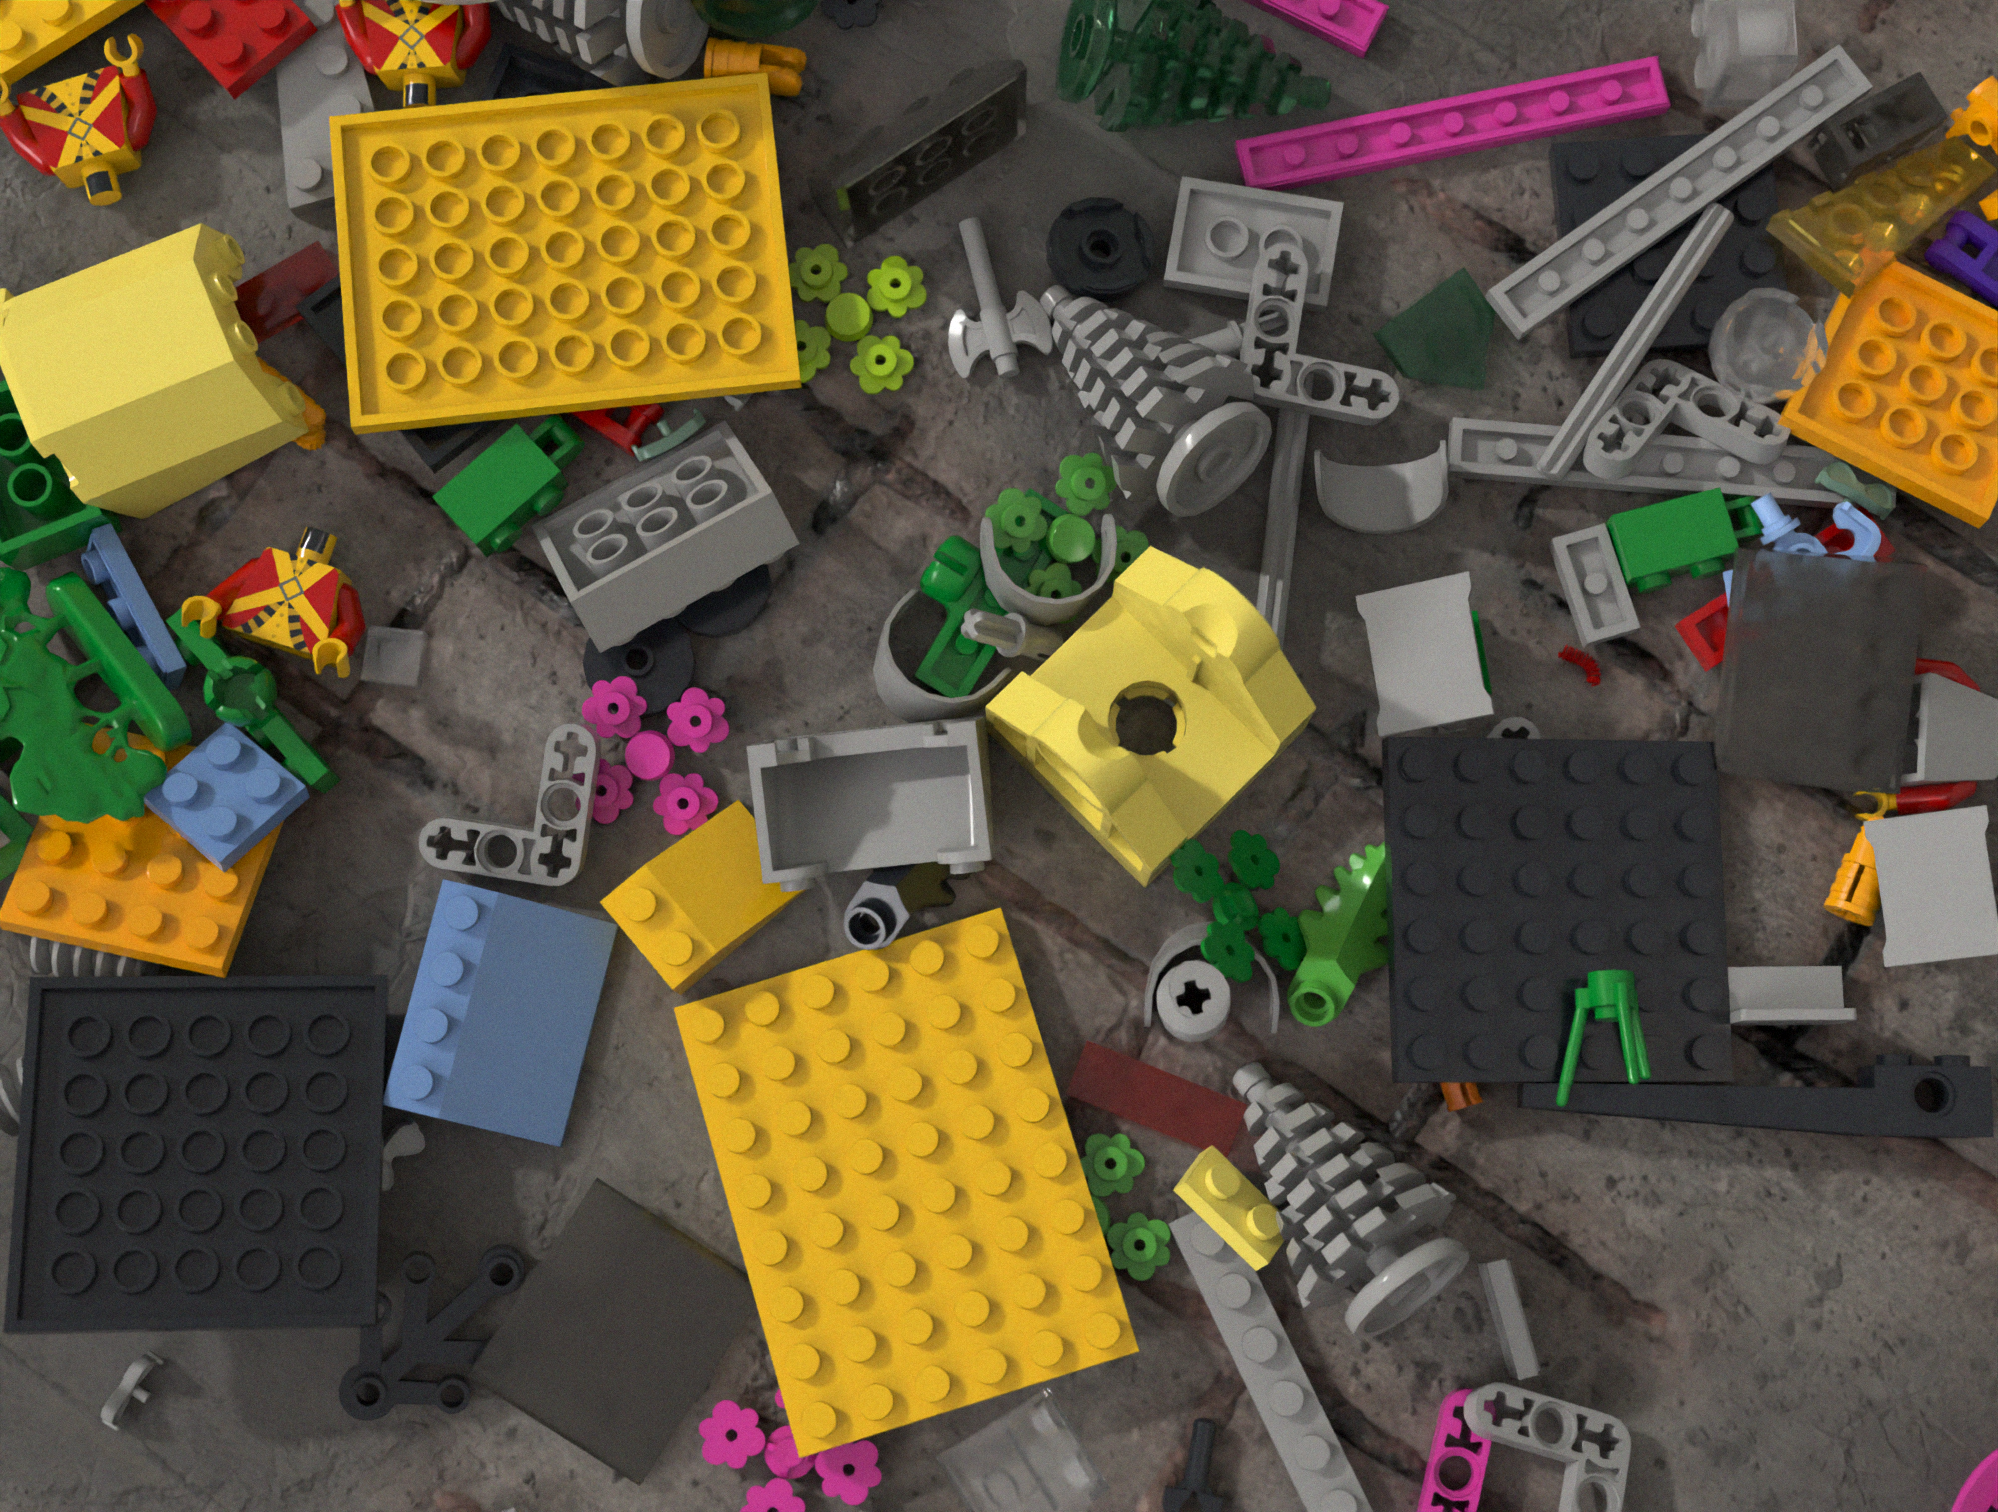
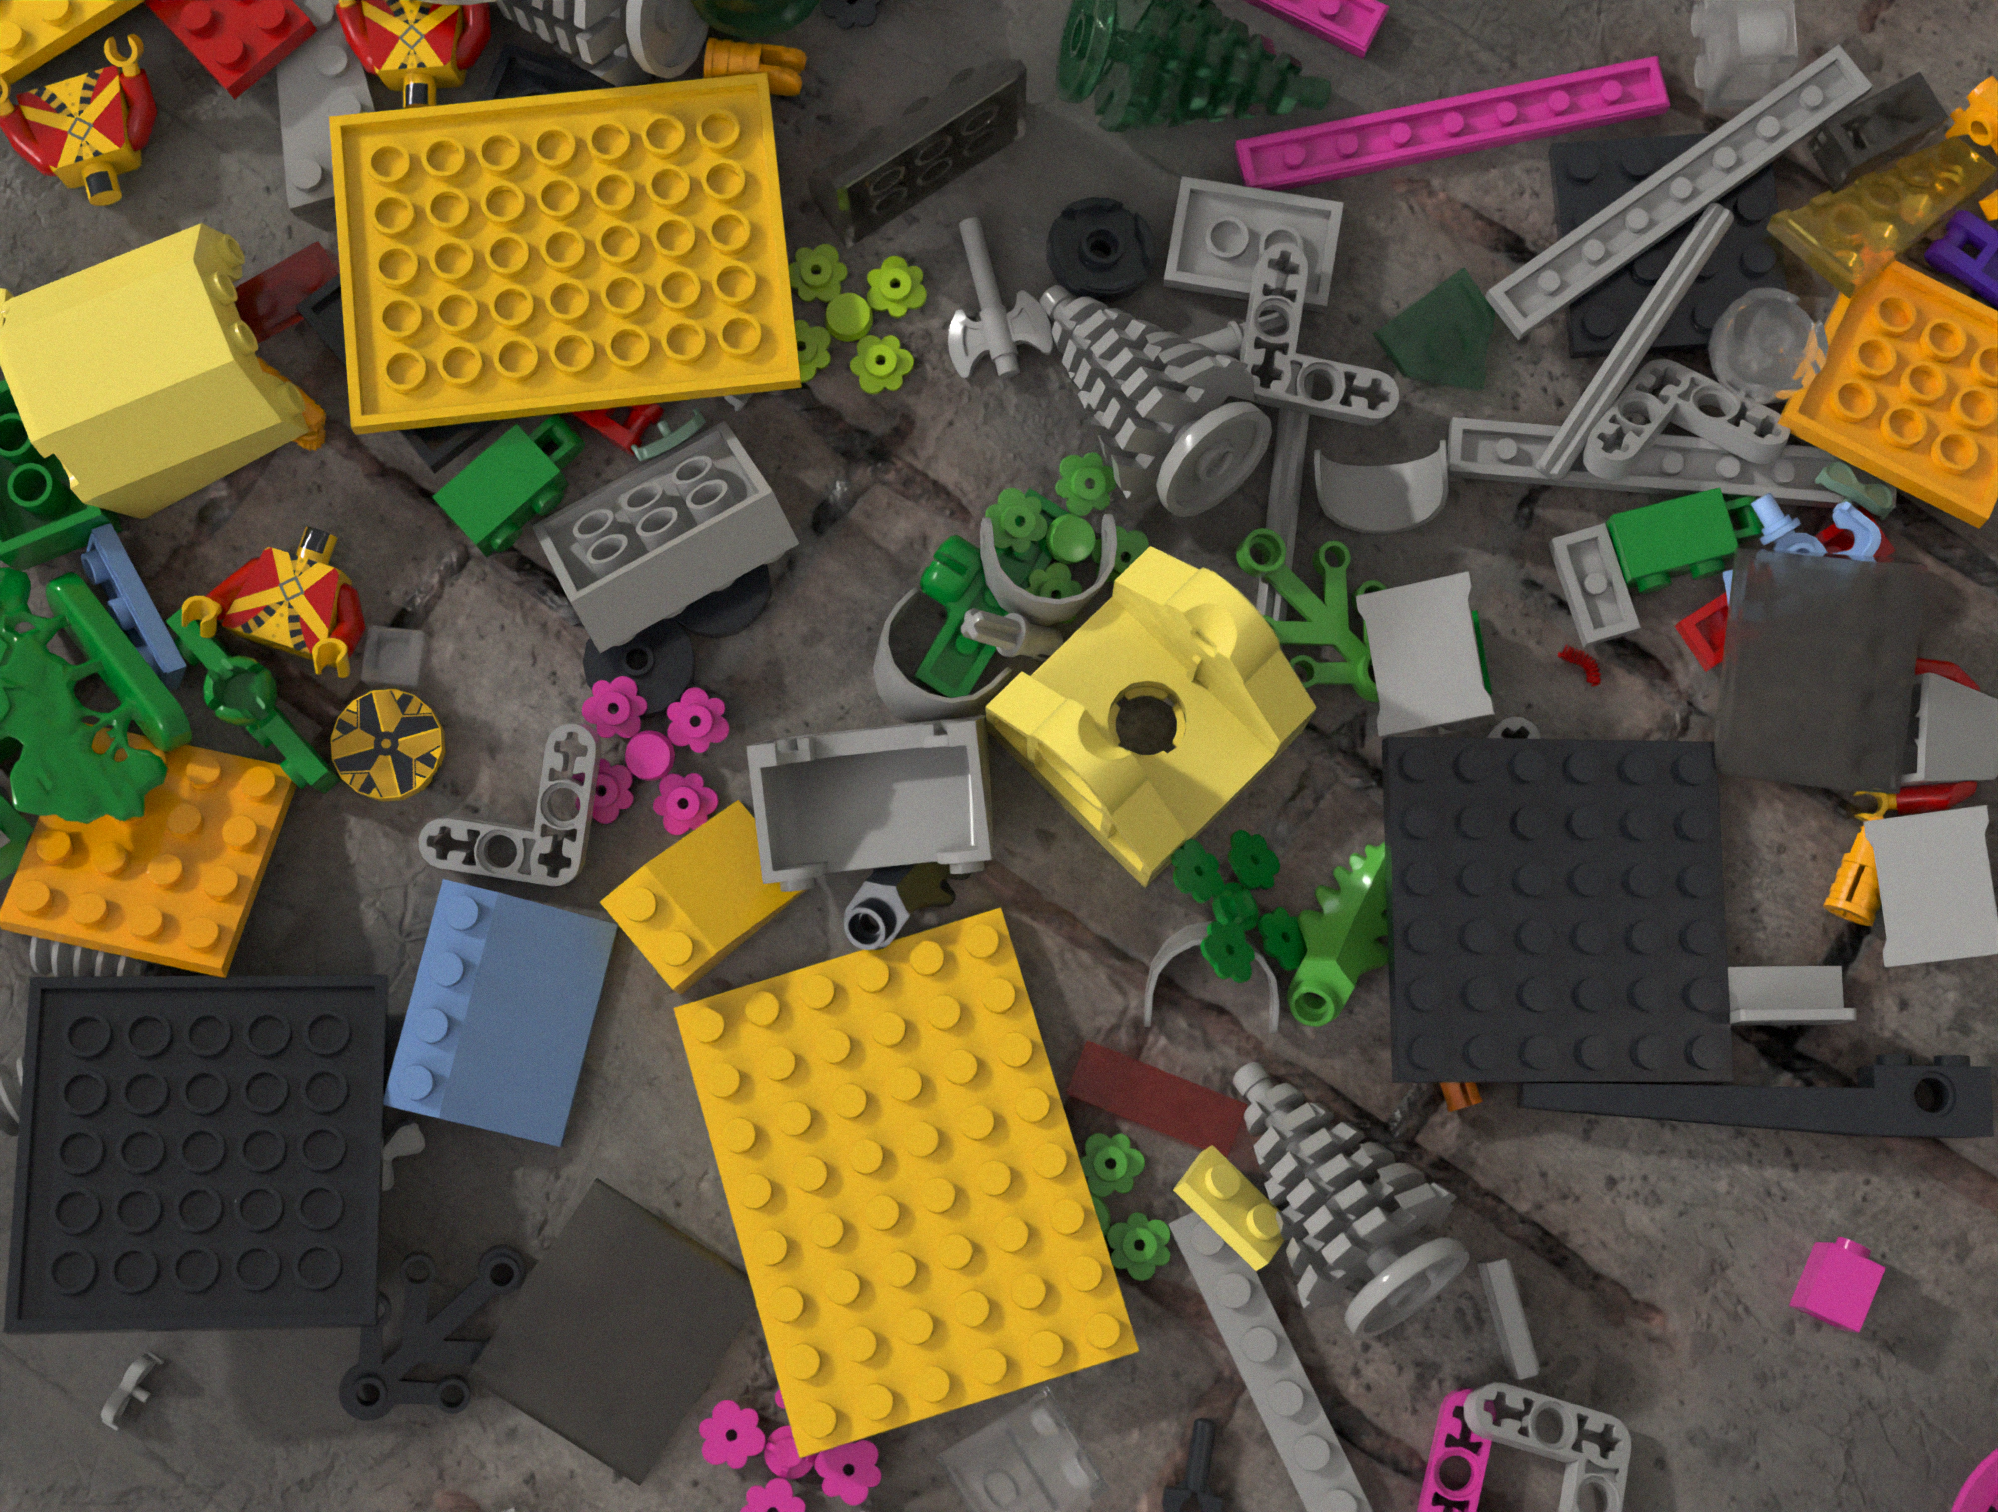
medium blue plate [145,723,310,873] -> none
light grey piece [1157,960,1231,1042] -> none
green plant [1556,970,1652,1107] -> none
none -> tile [331,689,446,802]
none -> bright green plant [1236,528,1387,703]
none -> dark pink brick [1789,1236,1886,1333]

